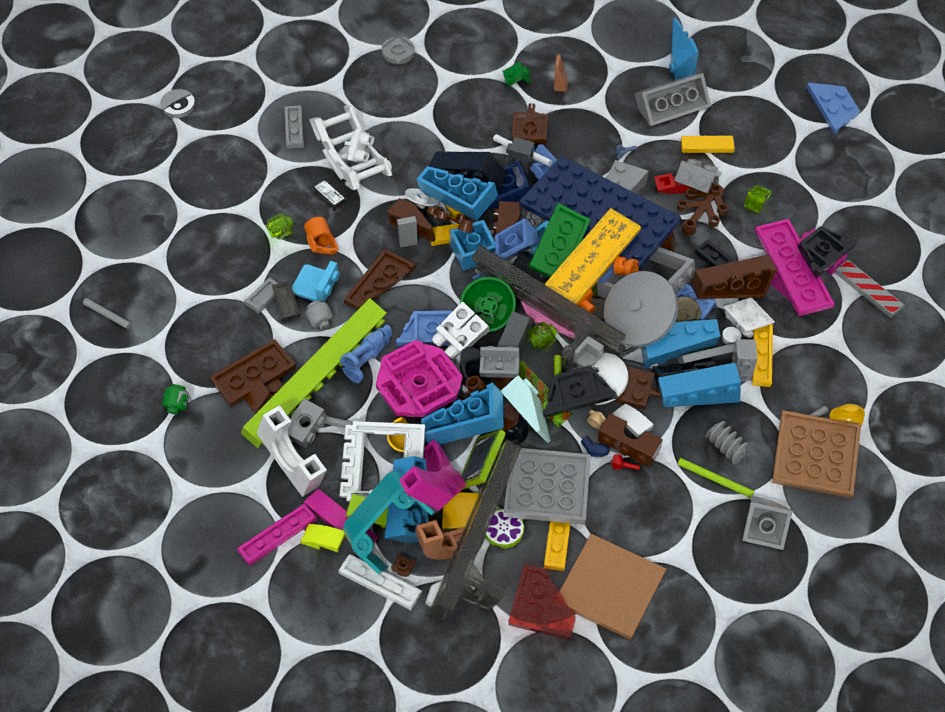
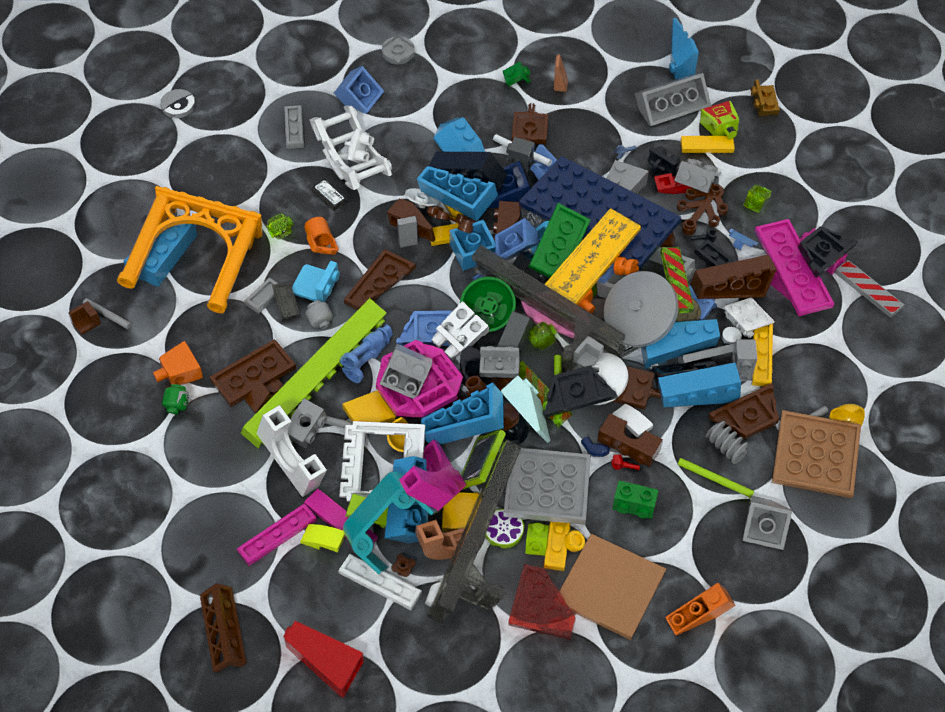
tan plate [587,410,606,429] -> none
medium blue wing [807,83,860,134] -> none
none -> reddish brown panel [68,301,101,335]
none -> light orange arch [117,186,263,313]
none -> dark azure wedge [123,215,197,287]
none -> orange torso [153,341,203,385]
none -> reddish brown fence [200,583,247,673]
none -> red slope [284,621,364,698]
none -> medium blue slope [334,66,384,114]
none -> yellow tile [342,391,396,423]
none -> light grey slope [380,344,433,399]
none -> dark azure wedge [433,117,485,152]
none -> lime bracket [525,523,549,556]
none -> yellow tile [564,530,585,552]
none -> green bracket [612,481,658,519]
none -> black hips [647,146,680,177]
none -> clear neon green tile [660,247,694,313]
none -> orange slope [665,583,736,636]
none -> black hand [690,229,717,243]
none -> lime torso [700,101,739,139]
none -> reddish brown wing [708,383,779,439]
none -> medium blue piece [729,229,759,250]
none -> pearl gold bracket [751,80,780,116]

